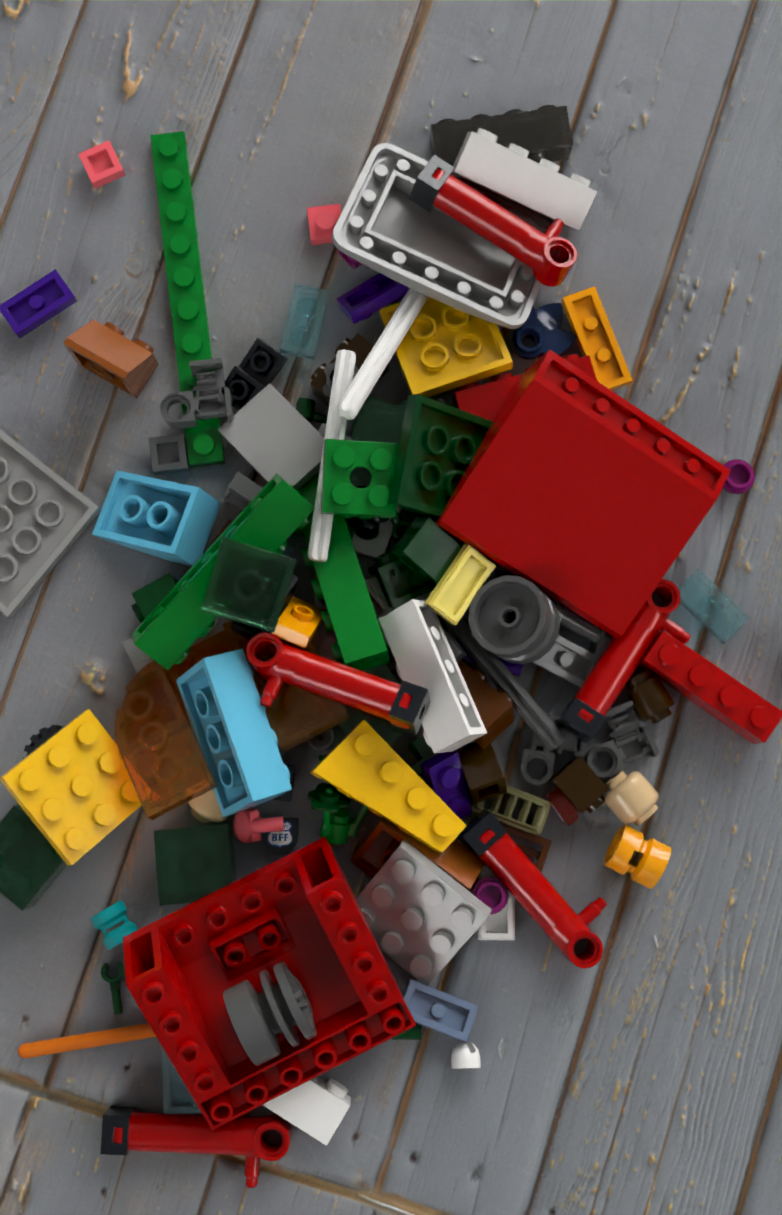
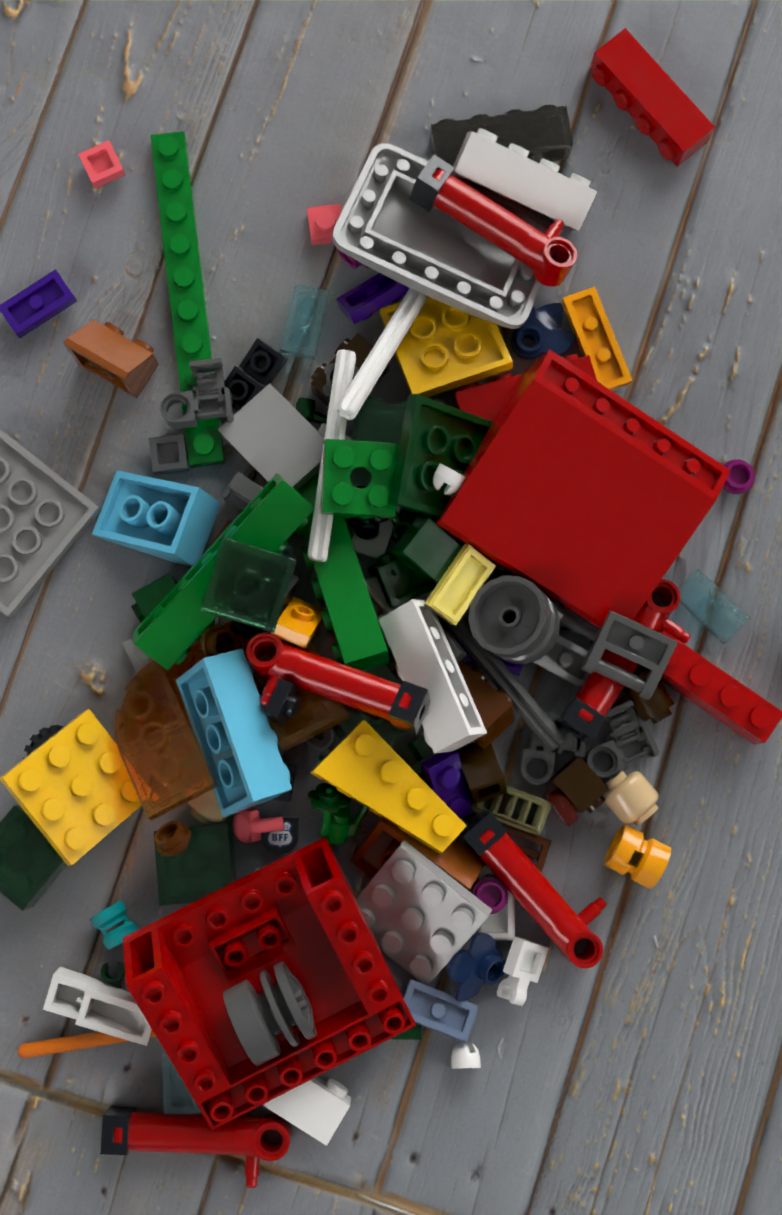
none -> white slope [43,967,152,1046]
none -> reddish brown plate [154,821,191,857]
none -> reddish brown plate [200,625,236,657]
none -> black plate [264,678,301,727]
none -> white hinge [433,463,466,495]
none -> dark blue plate [447,932,506,1001]
none -> white plate [497,936,549,1006]
none -> dark grey plate [581,610,678,700]
none -> red brick [589,28,715,167]

